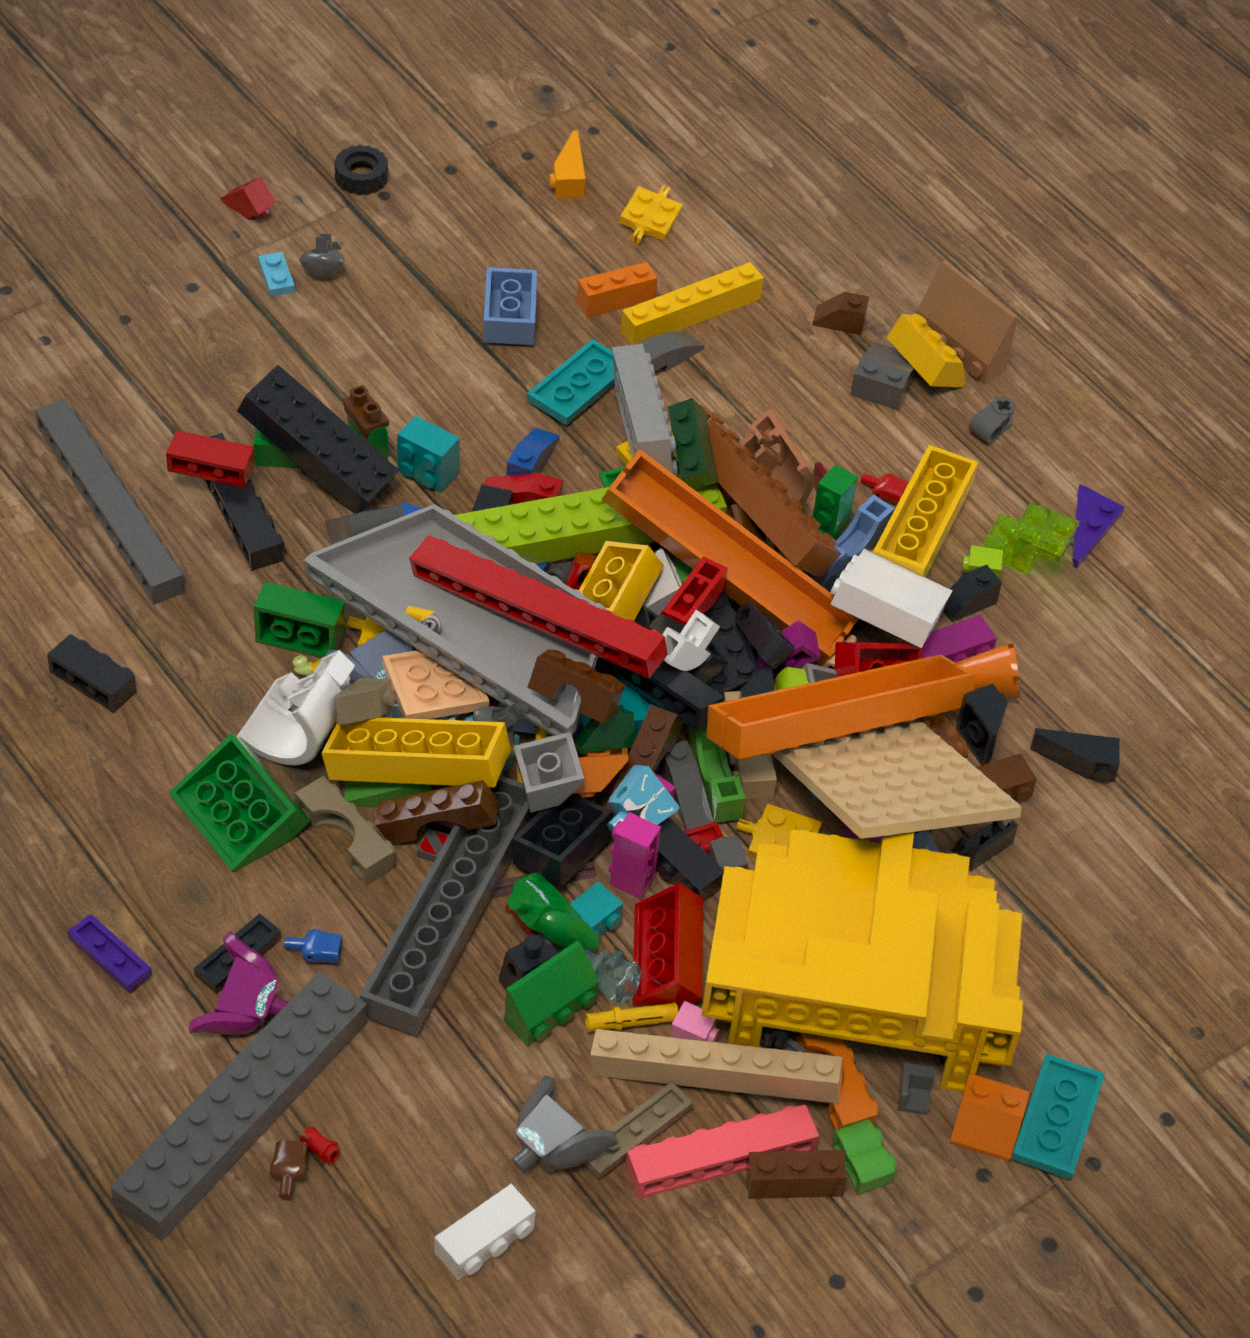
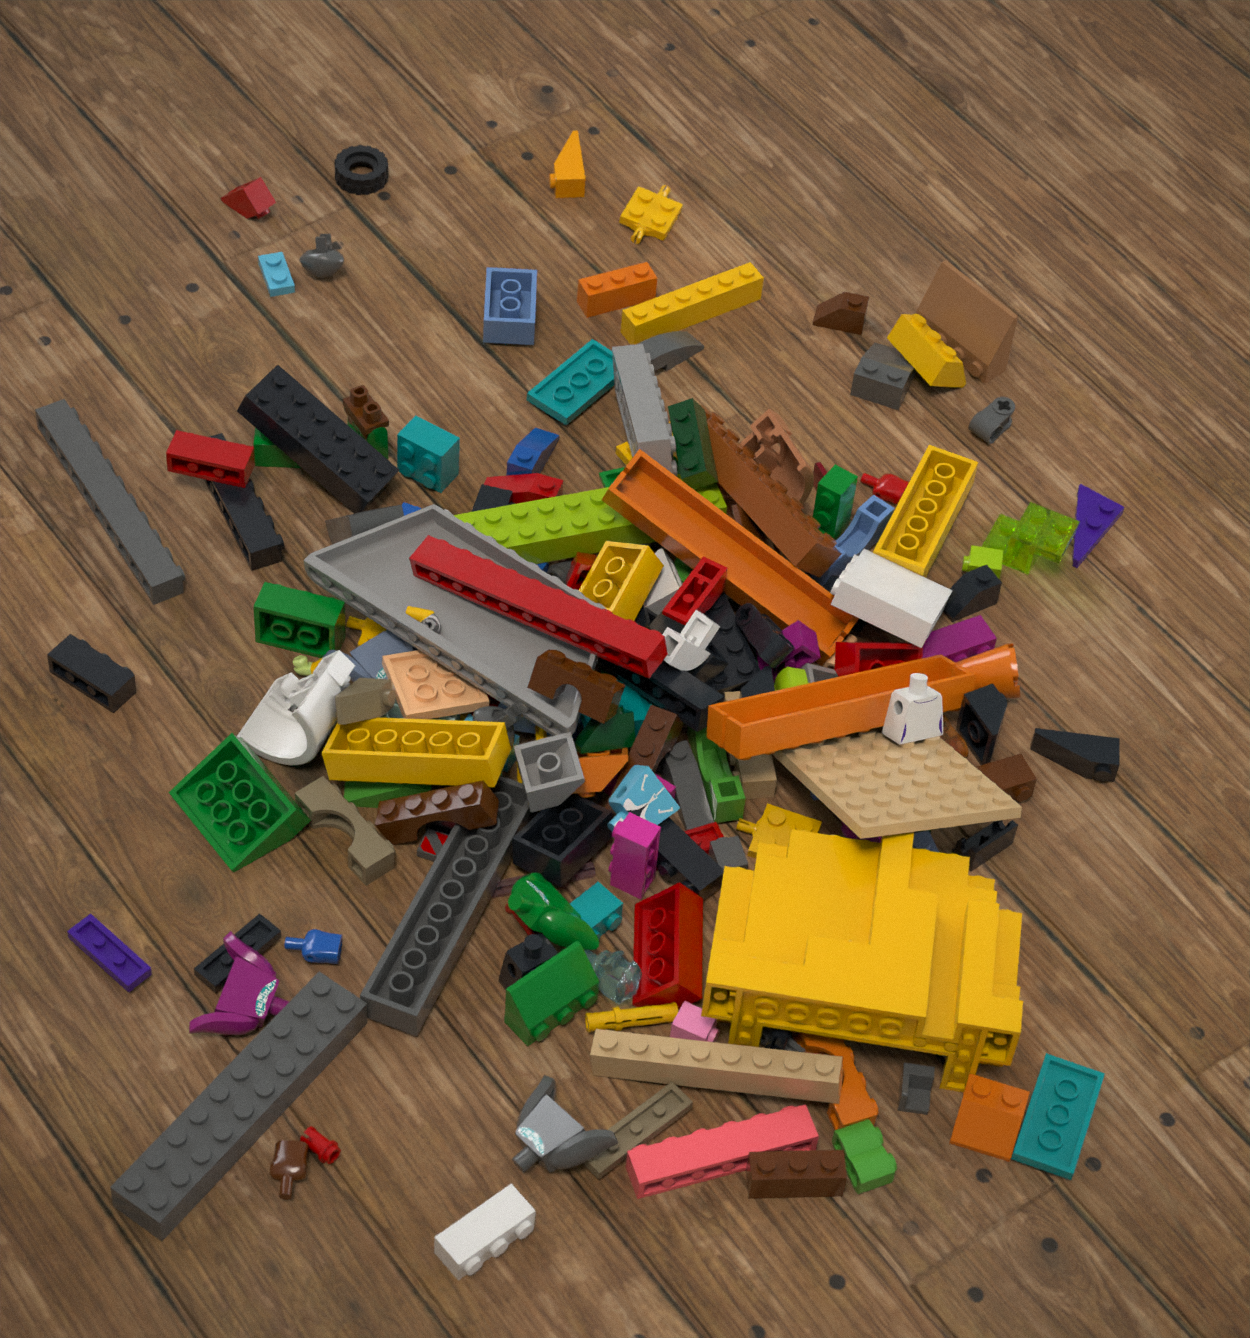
none -> white torso [882,673,943,745]

